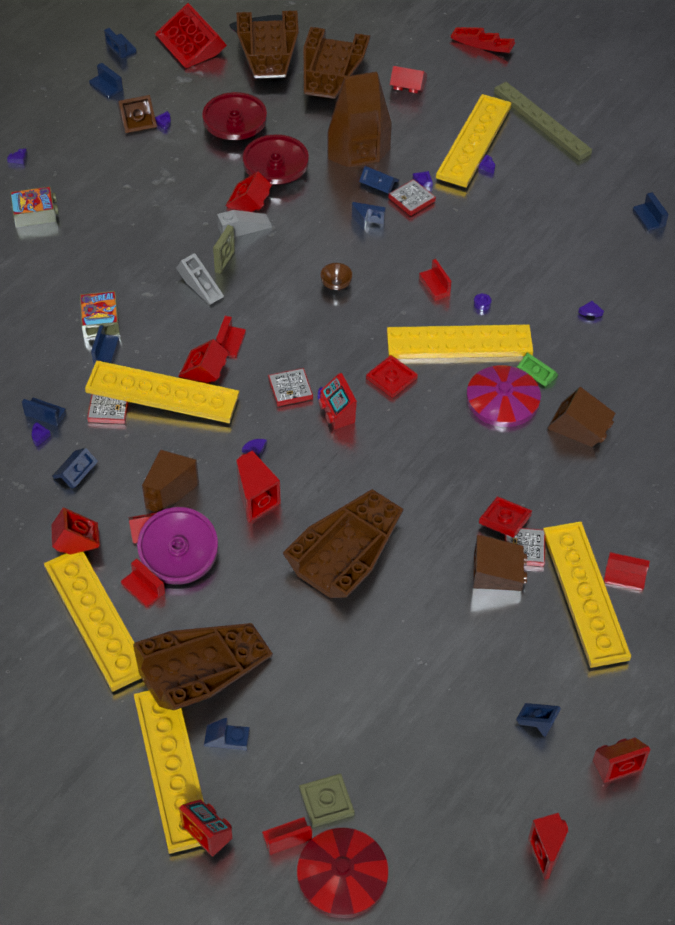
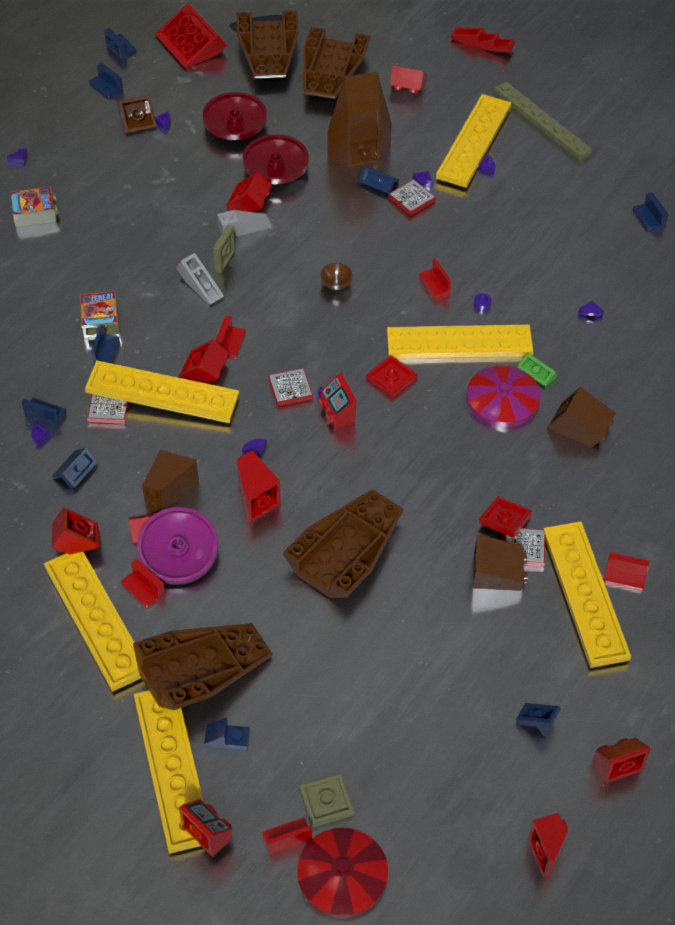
dark blue slope [352,202,386,230] -> none

